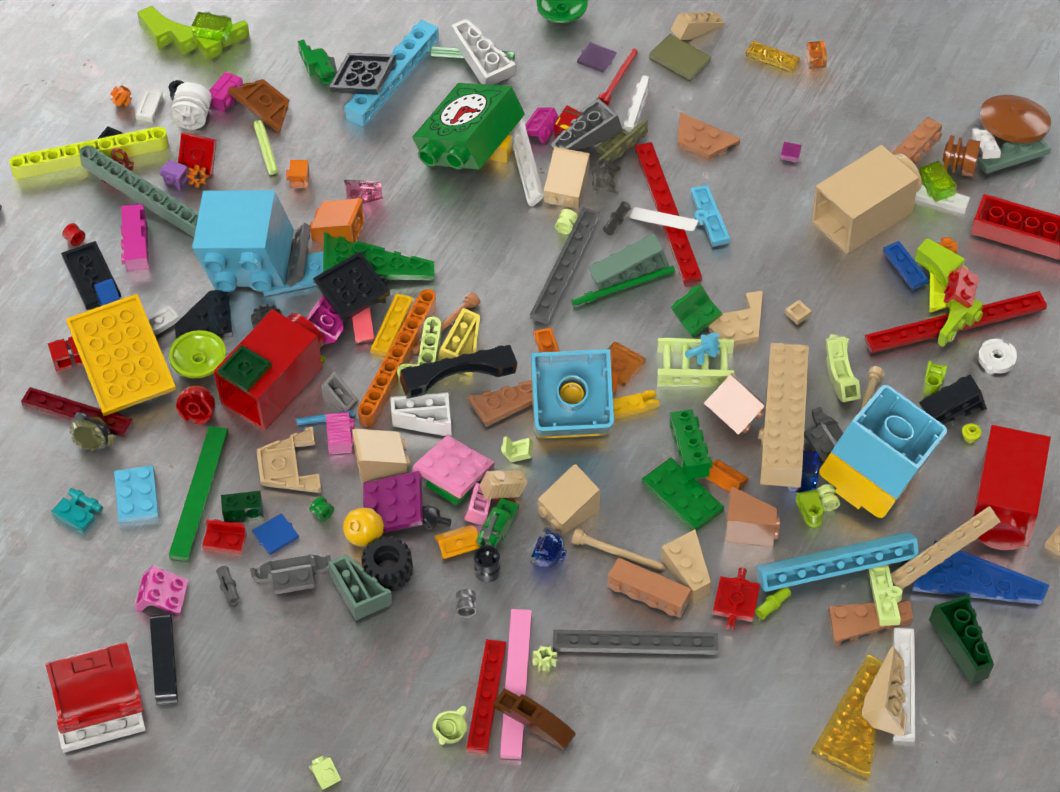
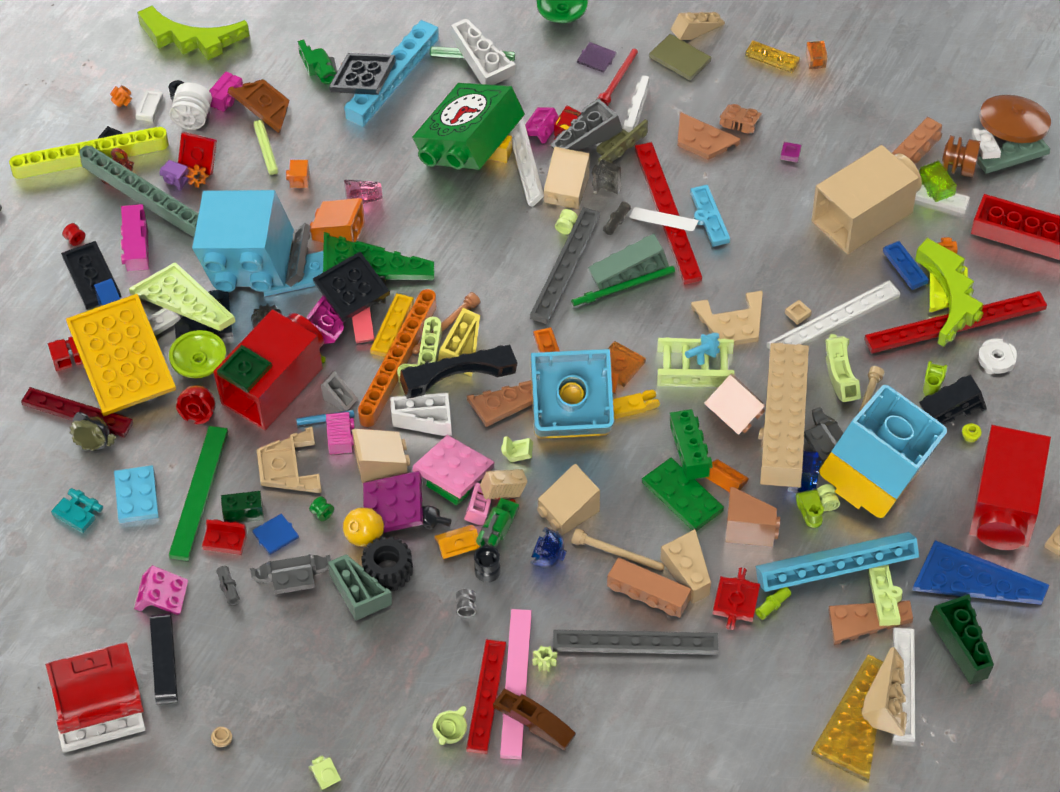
clear neon green brick [192,11,233,43] -> none
green bracket [671,284,723,338] -> none
tan plate [891,506,1001,589] -> none
red bracket [944,266,979,308] -> none
none -> yellowish green wing [129,262,236,331]
none -> tan plate [211,727,232,747]
none -> nougat hinge [719,104,762,134]
none -> white tile [767,280,900,350]

